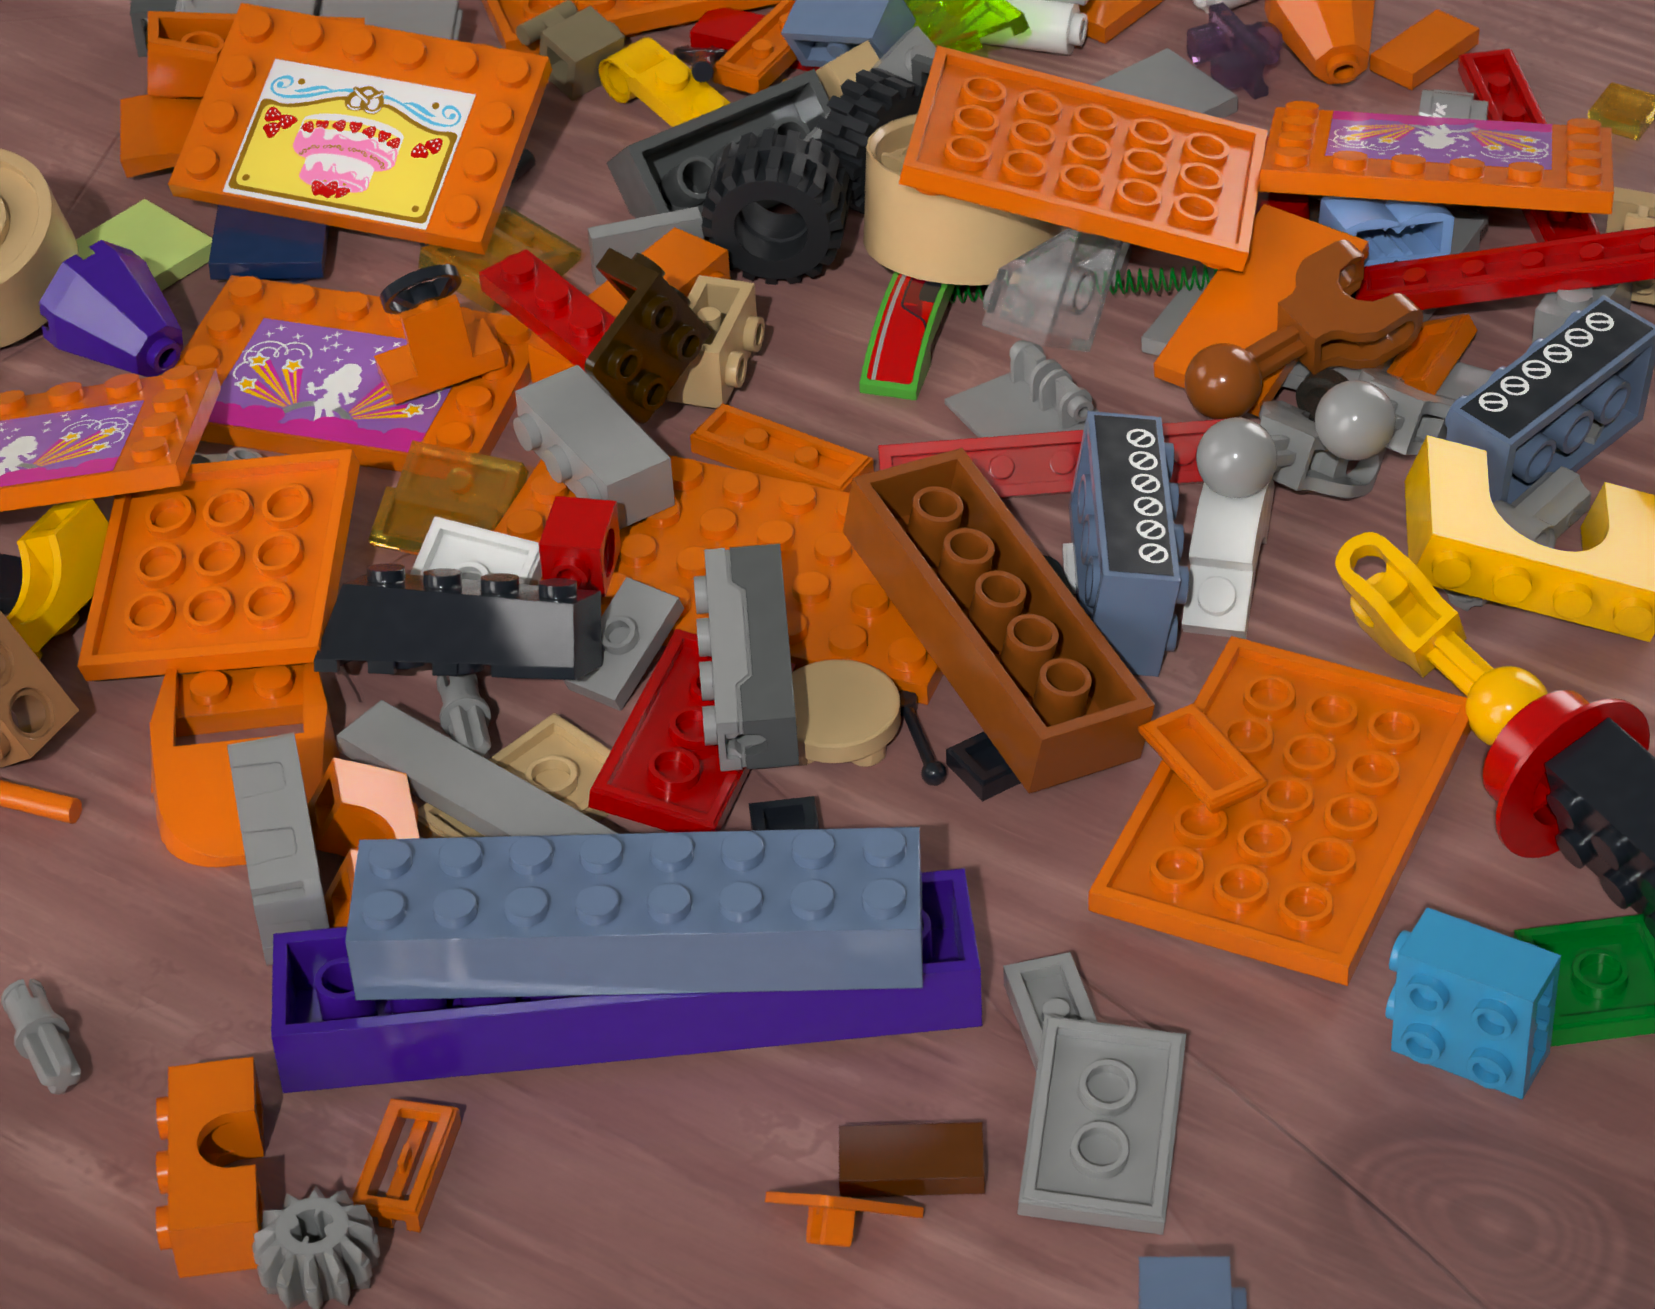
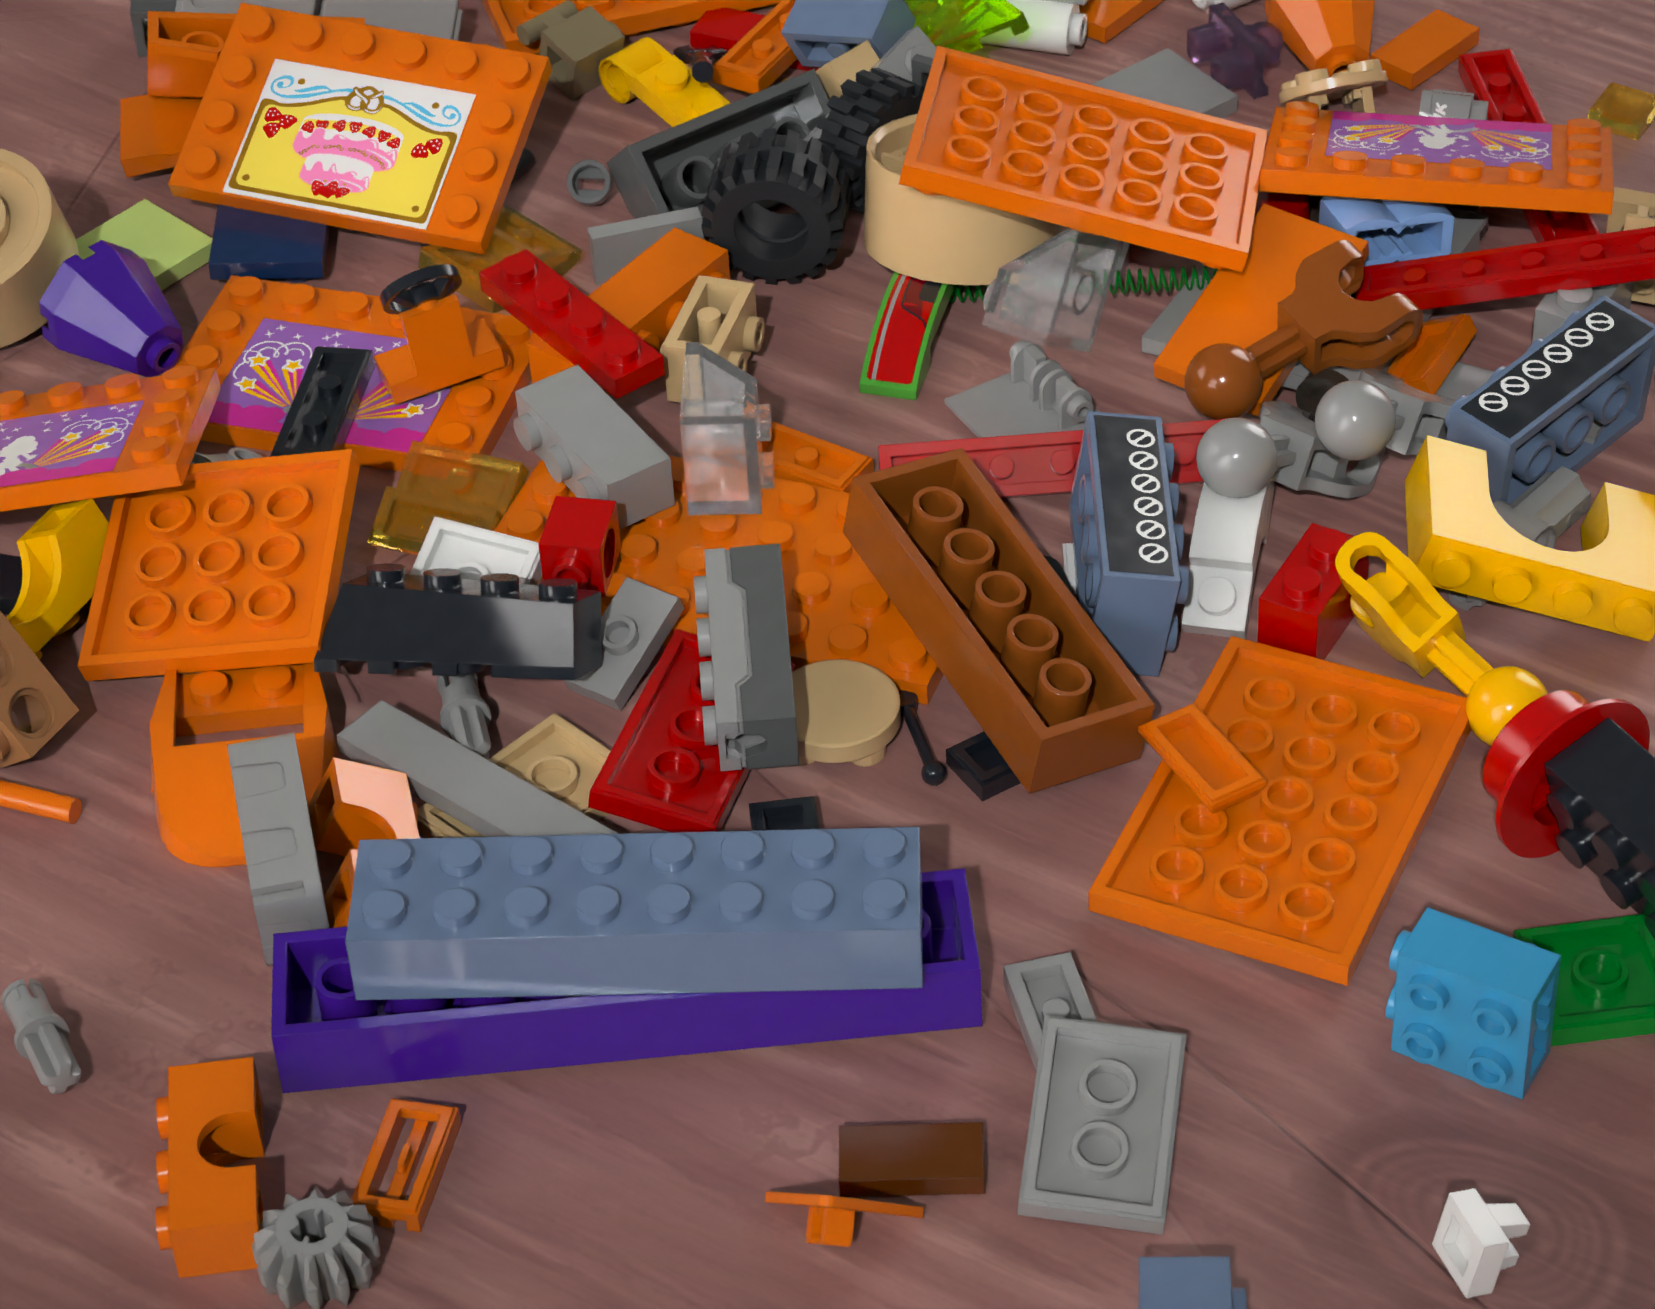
dark brown bracket [584,248,712,424] -> none
none -> black tile [270,346,375,457]
none -> dark grey hinge [567,160,613,206]
none -> clear slope [680,342,775,515]
none -> red brick [1257,523,1369,660]
none -> tan plate [1278,59,1388,113]
none -> white tile [1432,1188,1530,1298]

